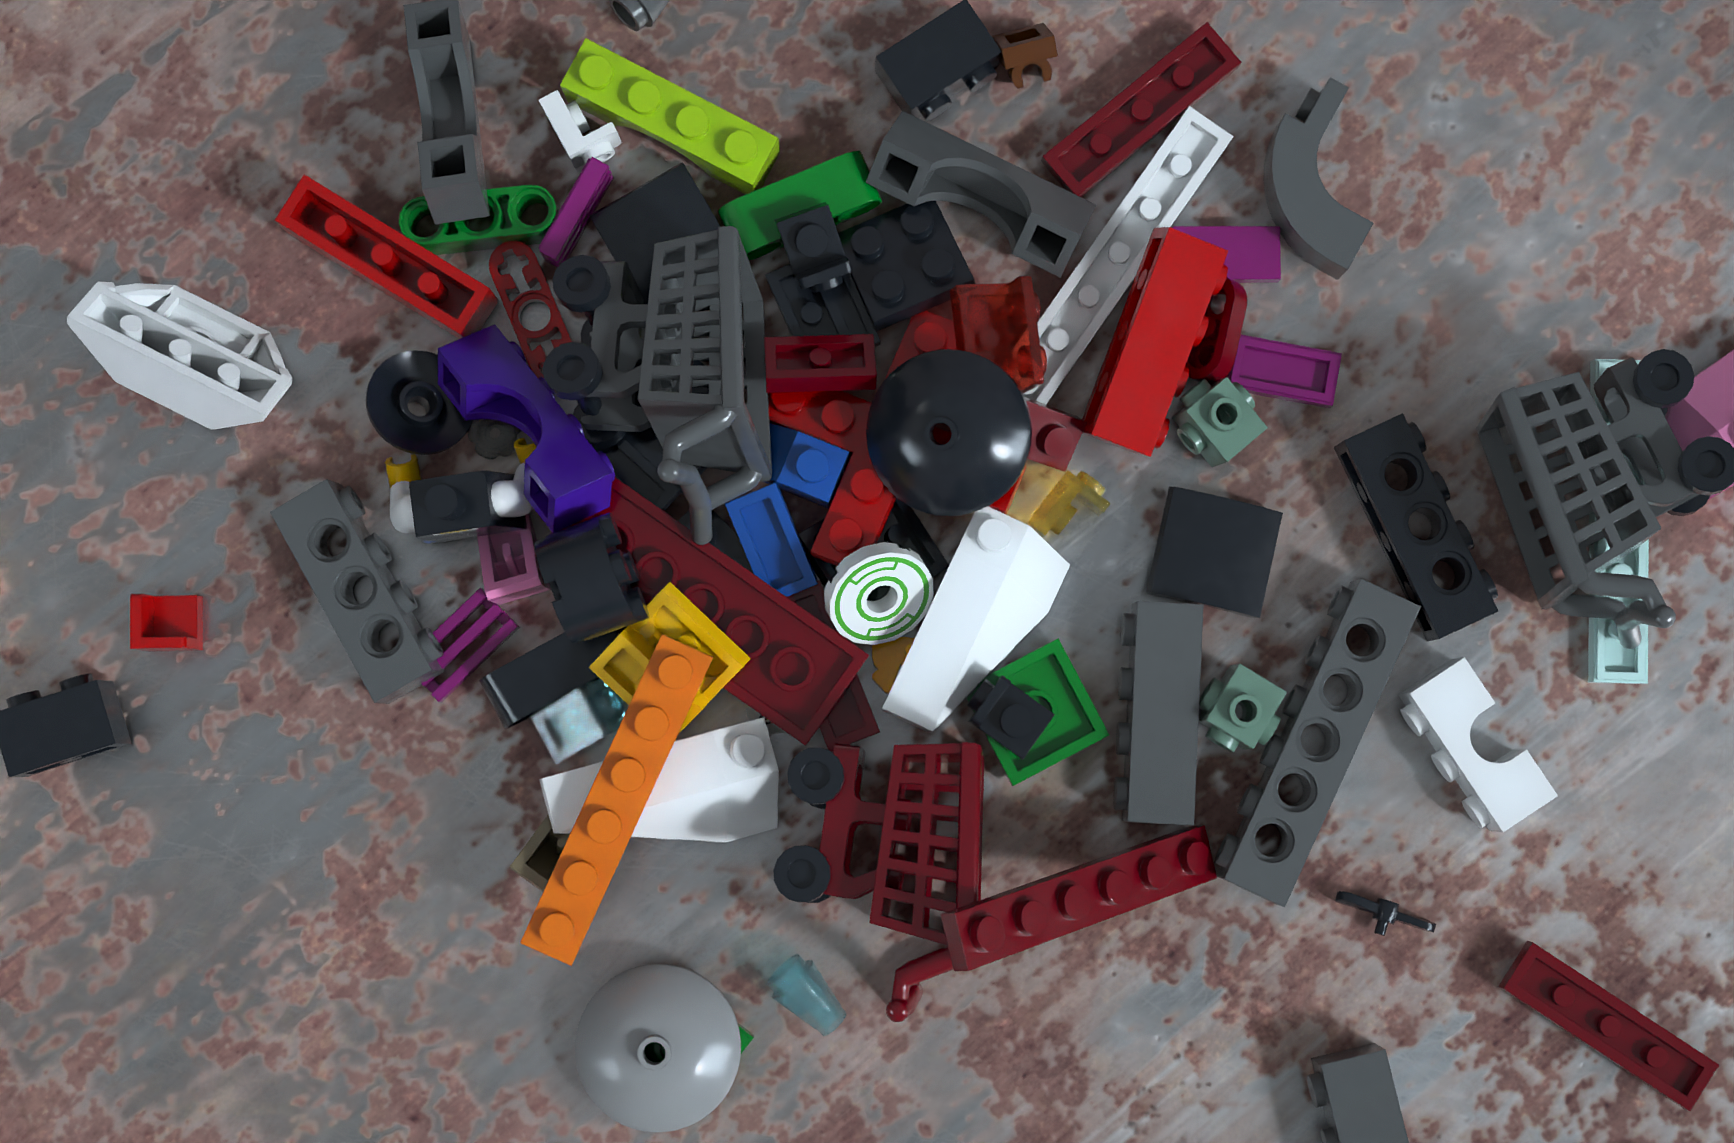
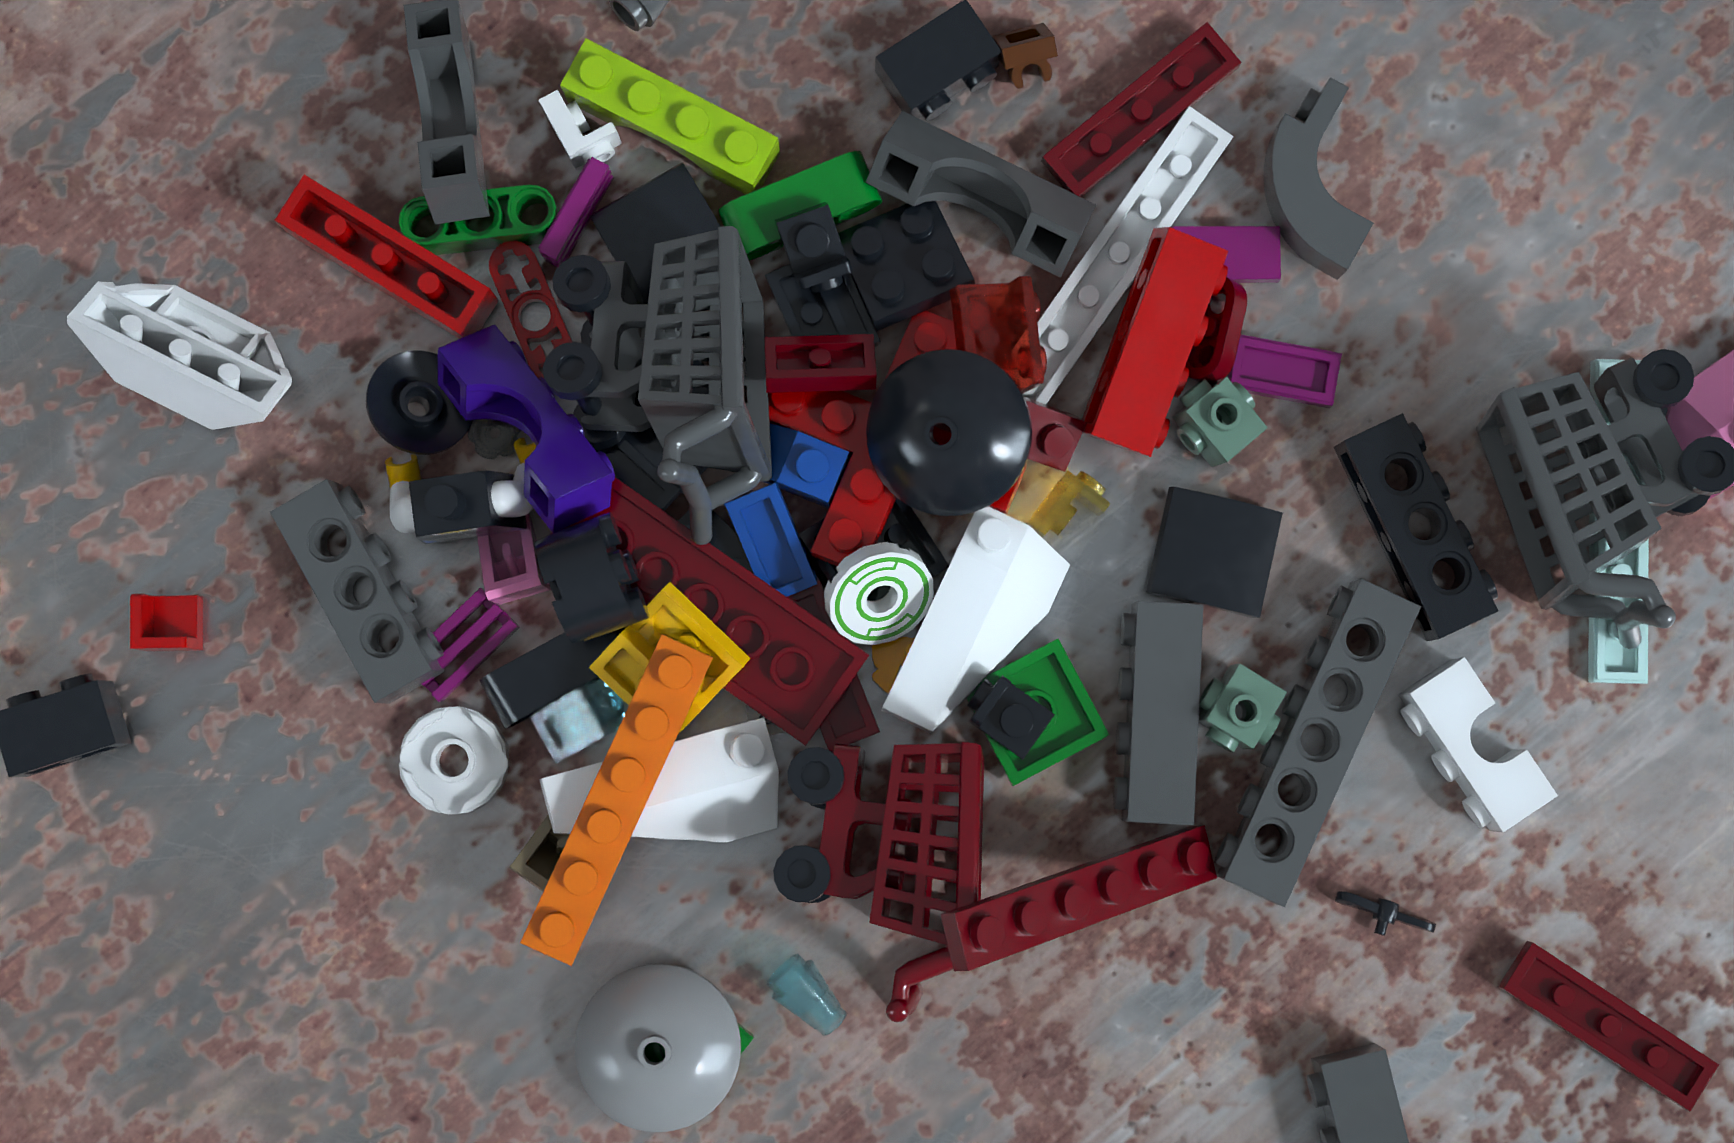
none -> white tile [399,706,510,815]

